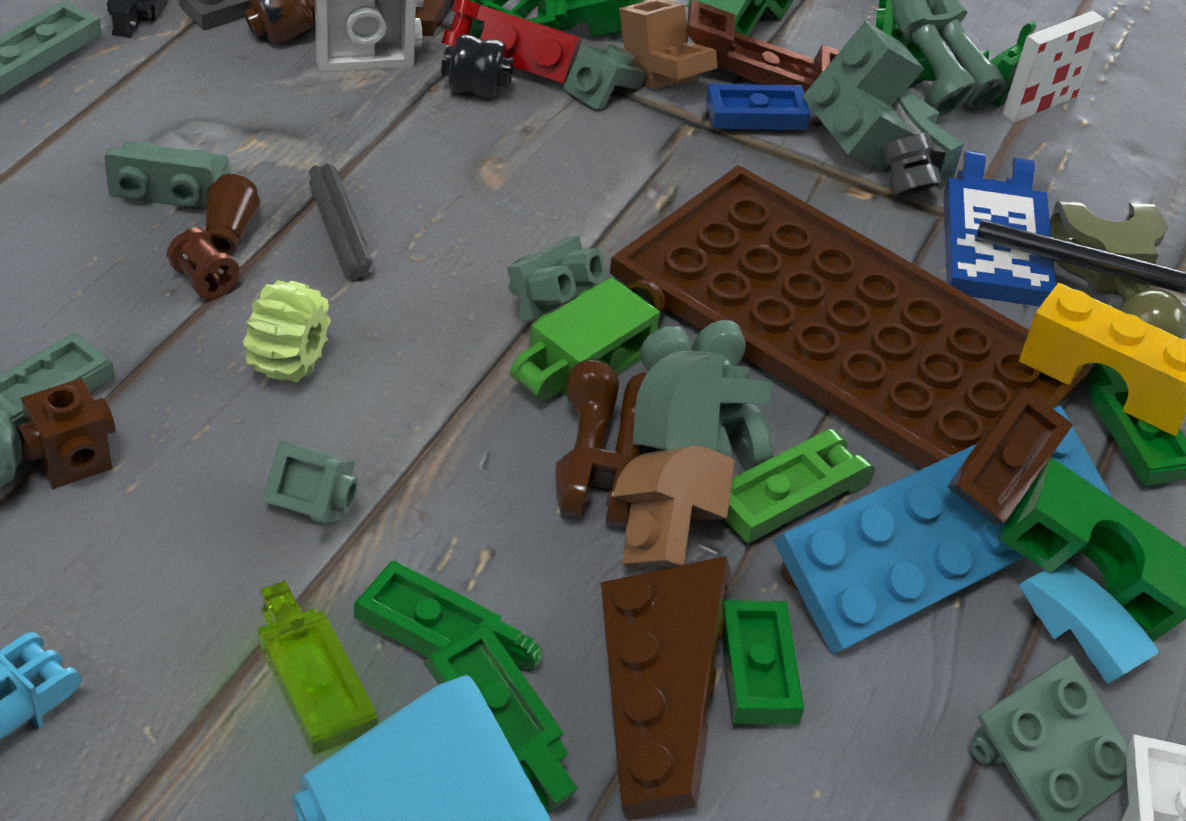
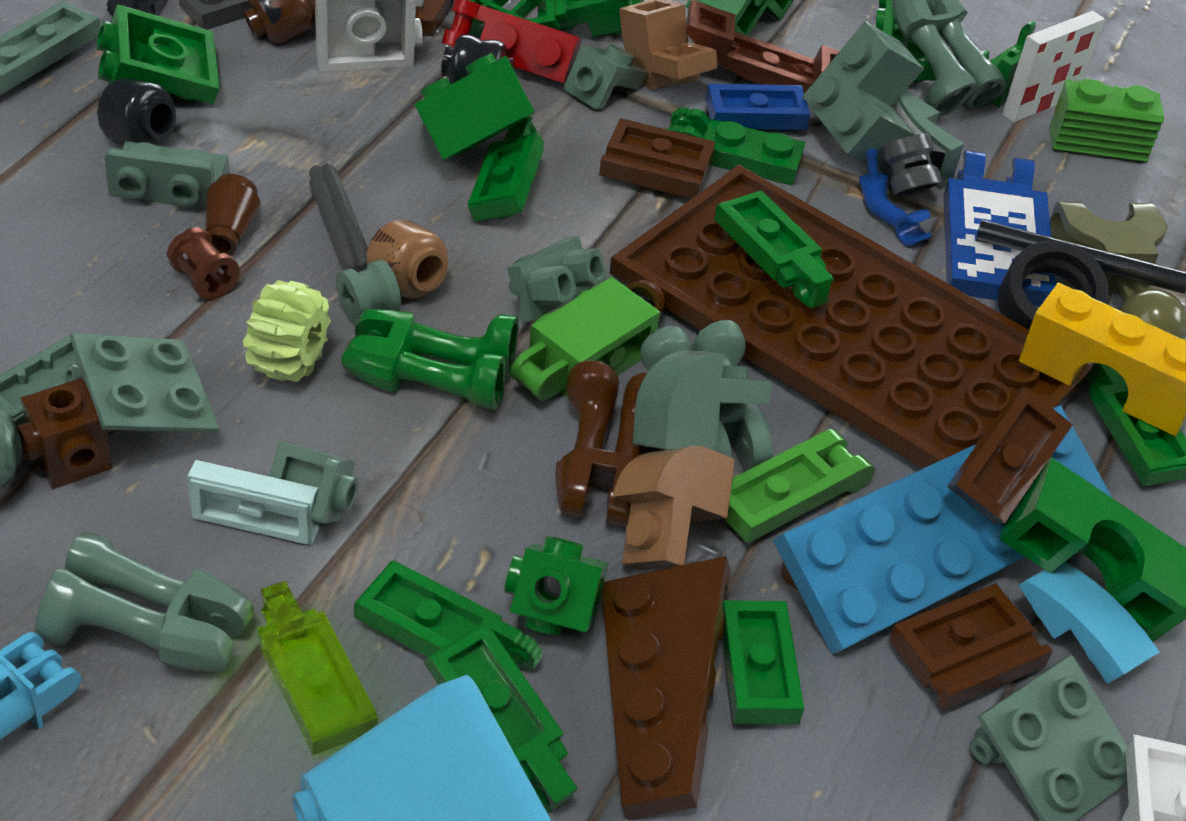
none -> sand green piece [35,532,254,673]
none -> sand green hinge [64,333,220,433]
none -> green plate [97,4,220,104]
none -> black head [97,78,176,146]
none -> light aqua tile [187,460,319,545]
none -> sand green wheel [336,259,401,325]
none -> green piece [341,309,519,411]
none -> medium nougat head [367,219,448,299]
none -> green slope [414,53,535,161]
none -> green hinge [467,117,544,222]
none -> green brick [504,536,609,635]
none -> reddish brown plate [599,118,716,199]
none -> green hinge [666,106,806,185]
none -> green hinge [714,190,834,309]
none -> blue piece [859,148,932,246]
none -> reddish brown plate [889,583,1053,711]
none -> black tyre [998,241,1109,330]
none -> bright green brick [1049,79,1164,162]

